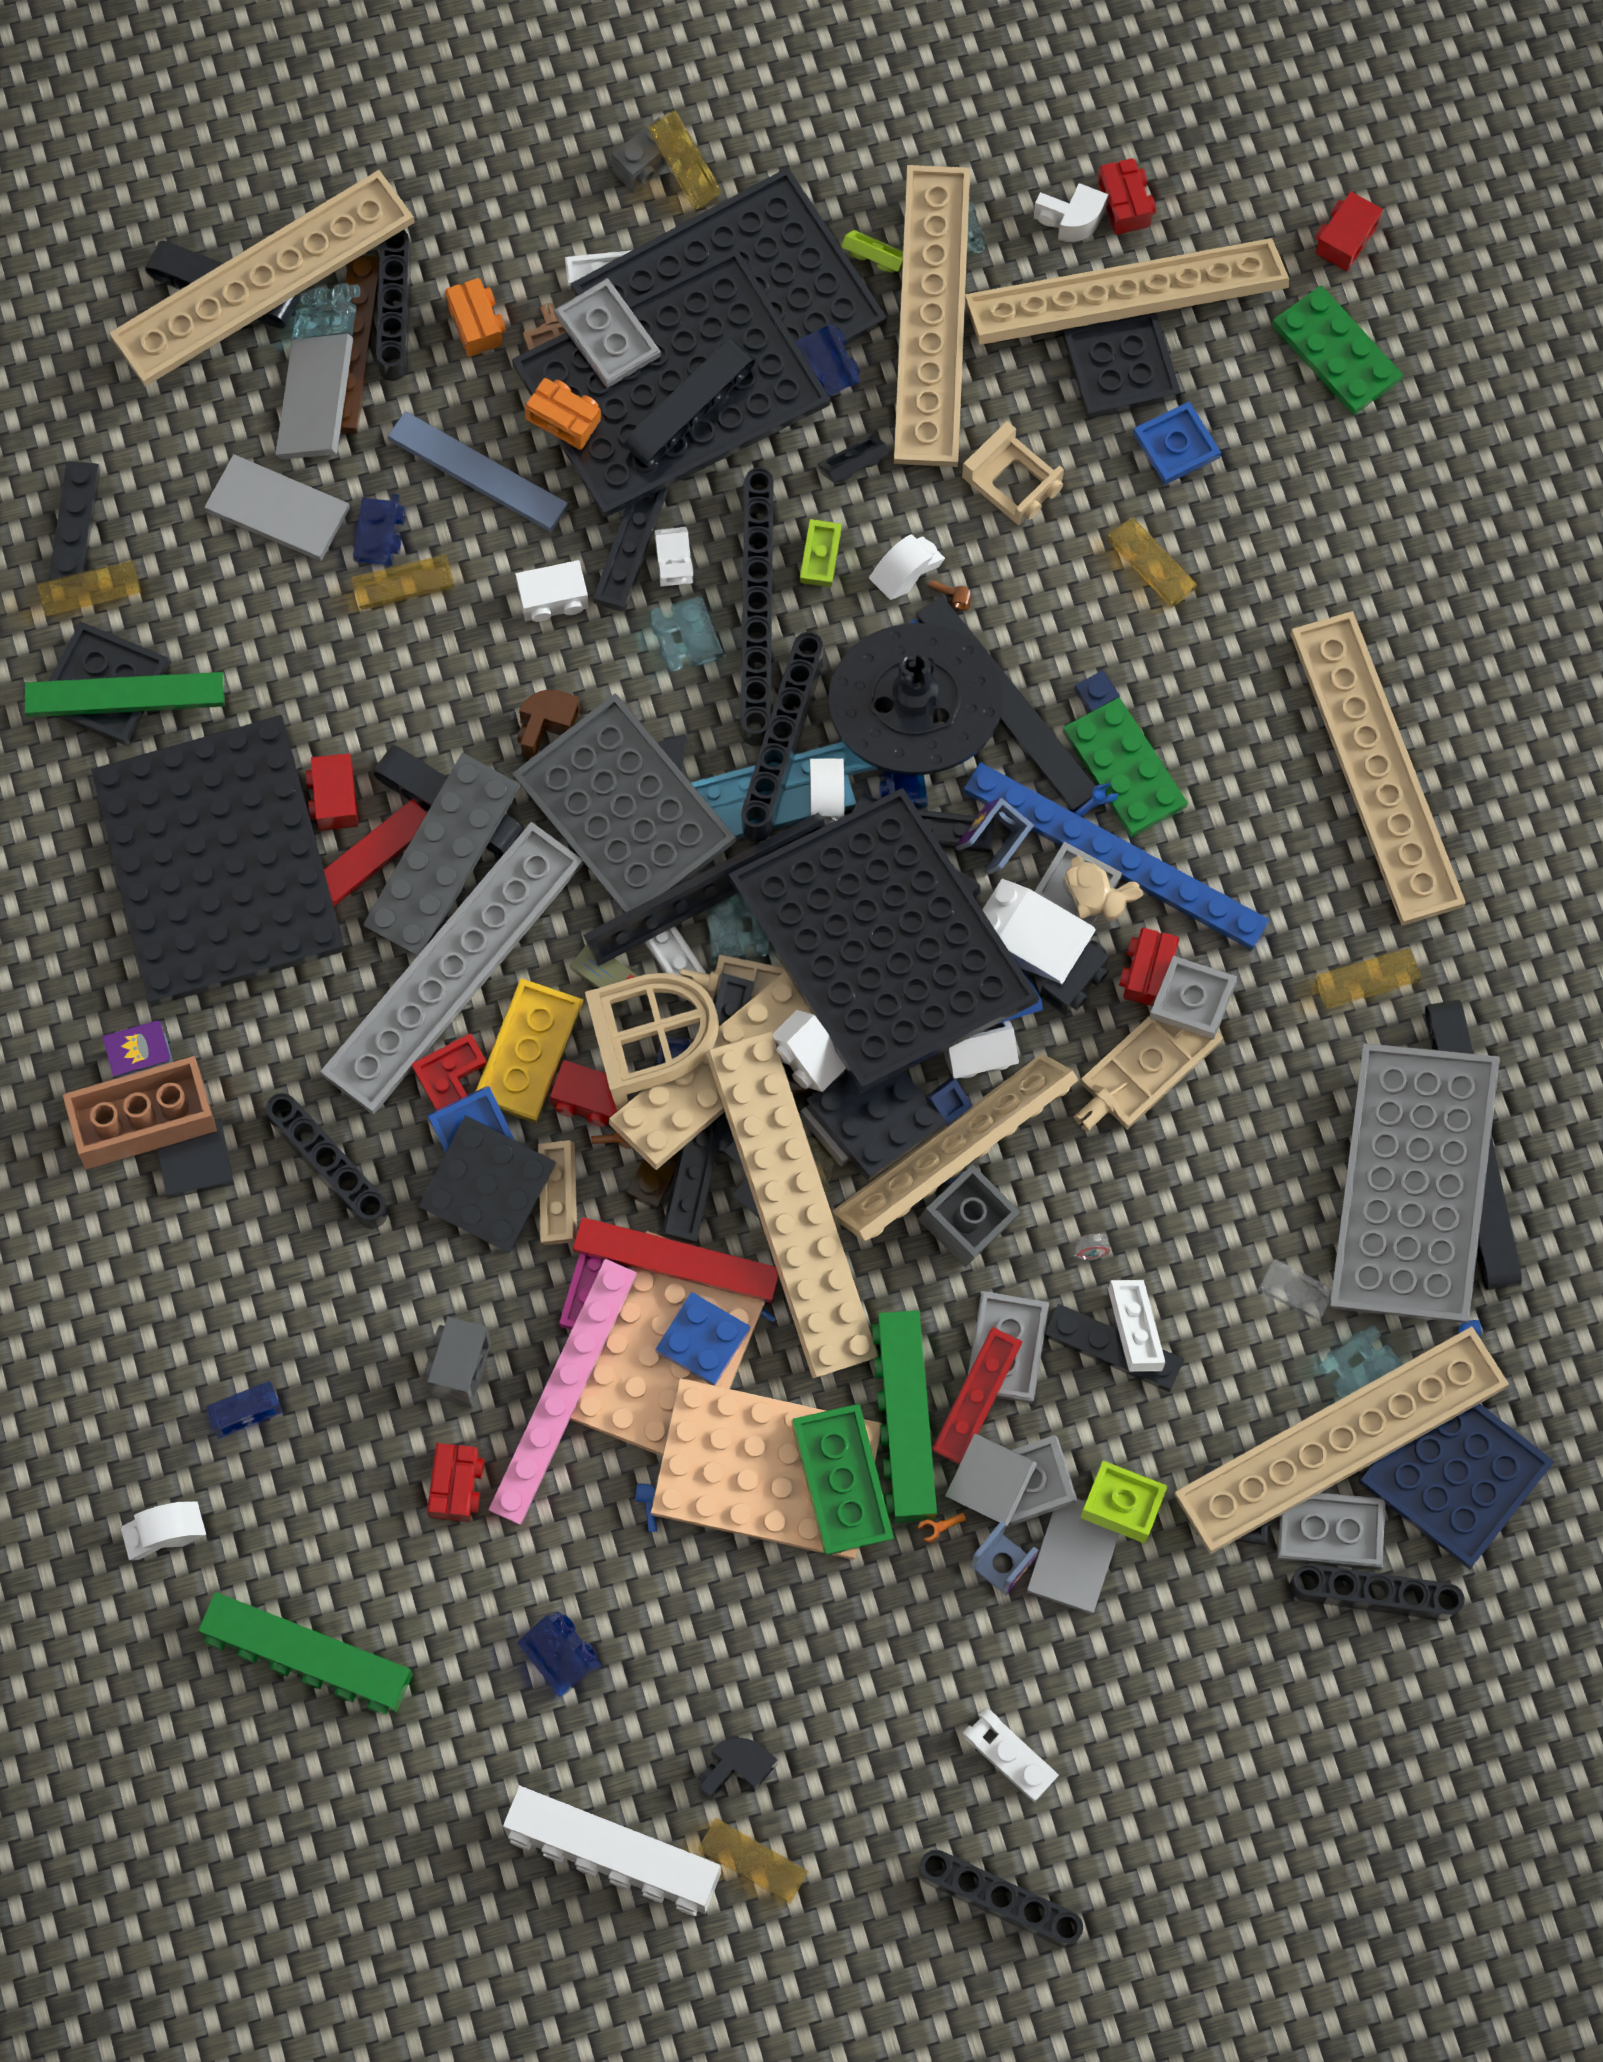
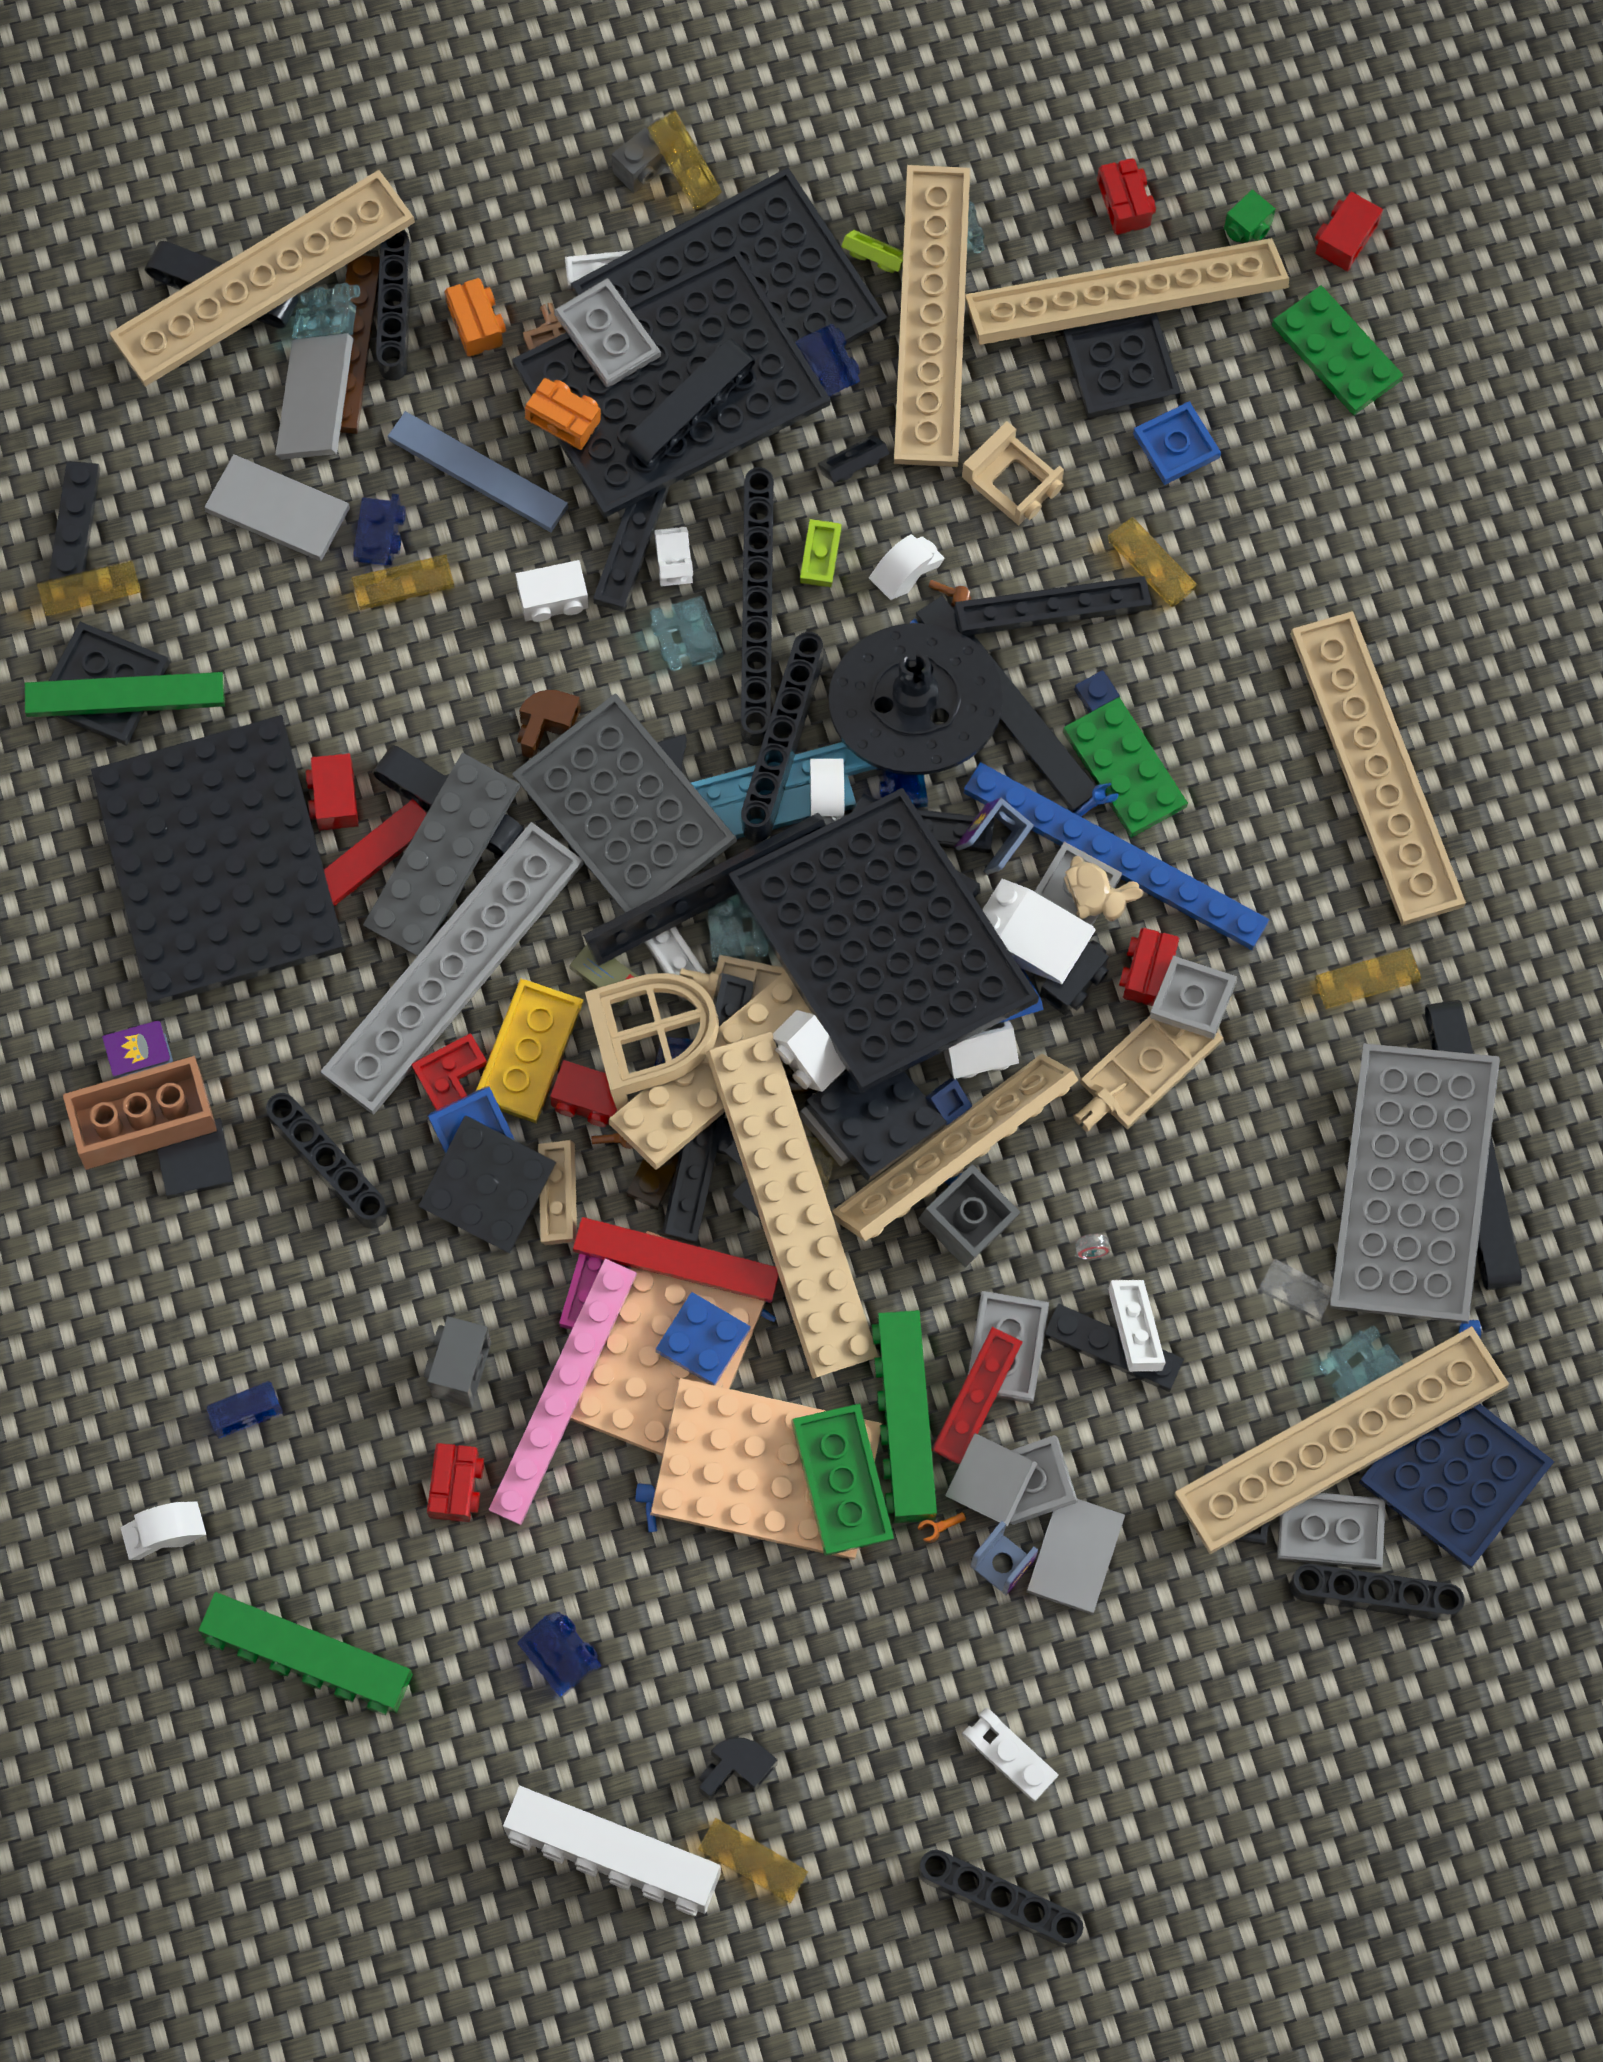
white brick [1033,183,1108,242] -> none
lime plate [1080,1461,1168,1544] -> none
none -> black plate [954,576,1152,636]
none -> green brick [1224,189,1276,244]

